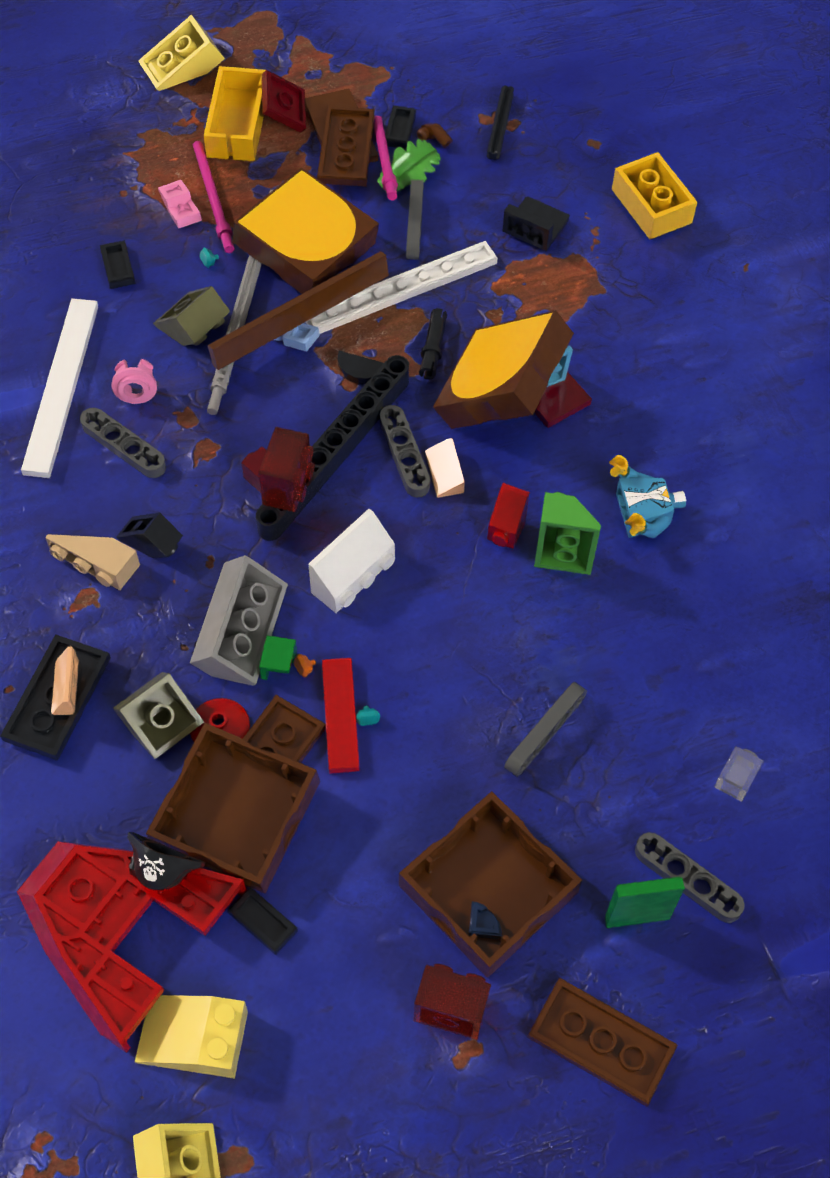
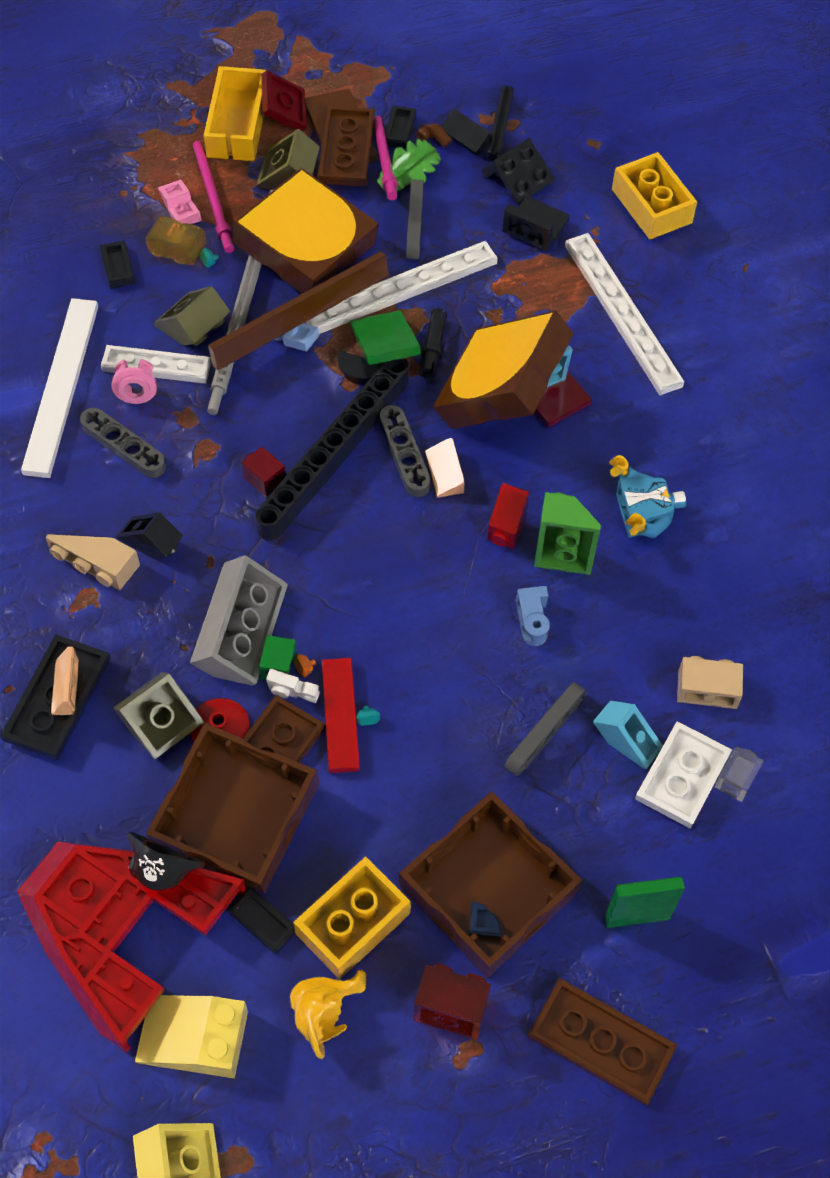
light yellow slope [138,15,225,91] -> none
clear red brick [258,427,315,512] -> none
white slope [308,509,395,613] -> none
dark grey beam [635,832,745,923] -> none
none -> white tile [101,345,211,384]
none -> clear yellow brick [145,216,207,265]
none -> olive slope [256,129,320,190]
none -> white plate [266,669,320,703]
none -> yellow piece [290,969,366,1059]
none -> yellow brick [293,856,411,980]
none -> green tile [350,310,421,365]
none -> black tile [441,108,492,155]
none -> black bracket [481,138,555,204]
none -> medium blue leg [516,586,550,646]
none -> white tile [565,233,684,395]
none -> medium azure slope [593,701,663,769]
none -> white plate [635,721,732,829]
none -> tan brick [677,656,743,709]

